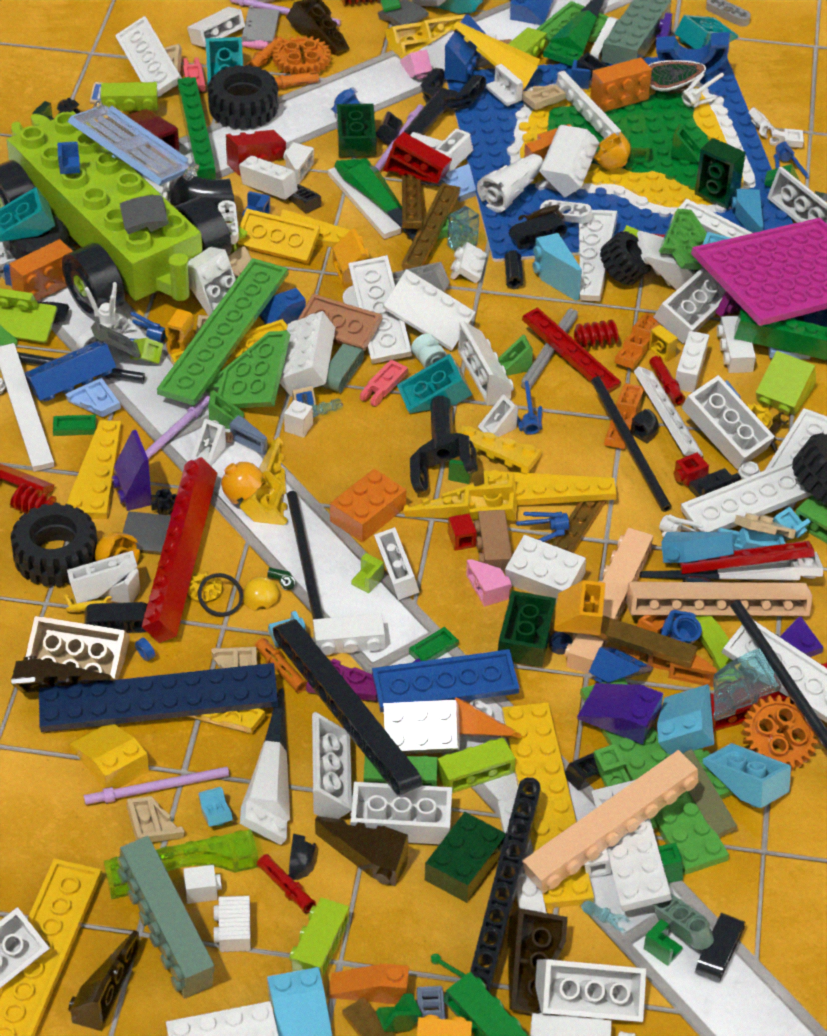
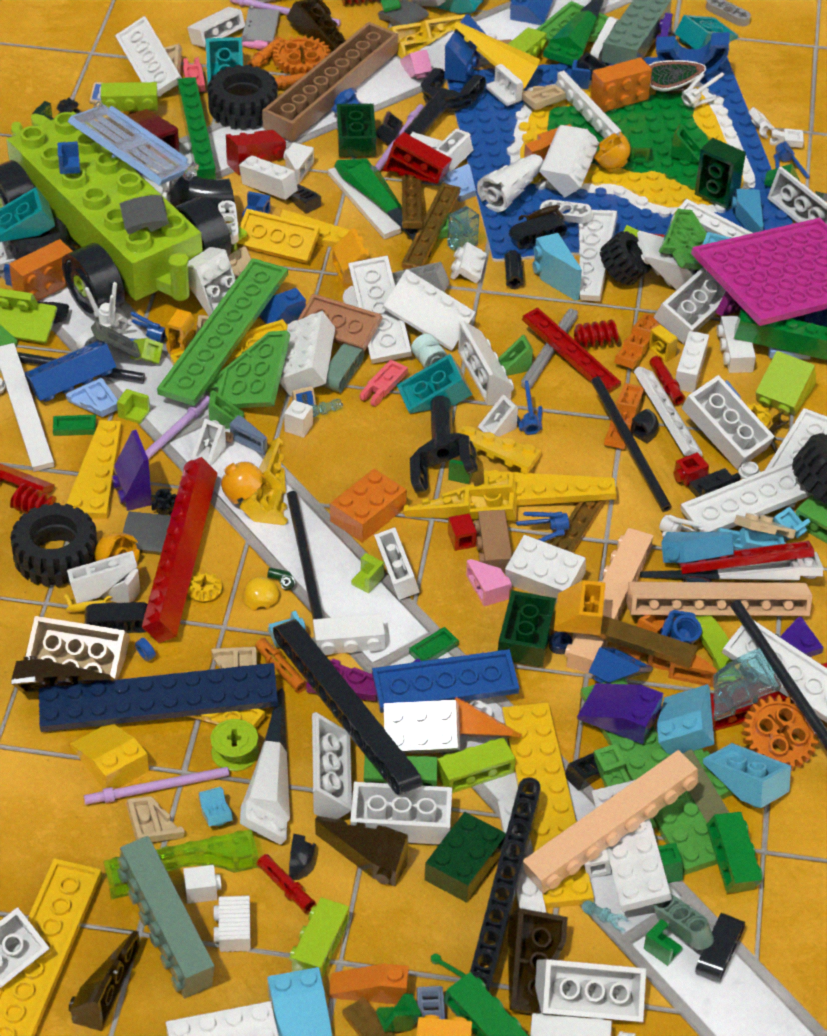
black piece [198,573,243,617] -> none
none -> lime panel [117,389,150,424]
none -> lime piece [210,719,259,772]
none -> medium nougat brick [262,22,398,142]
none -> green brick [706,812,762,893]

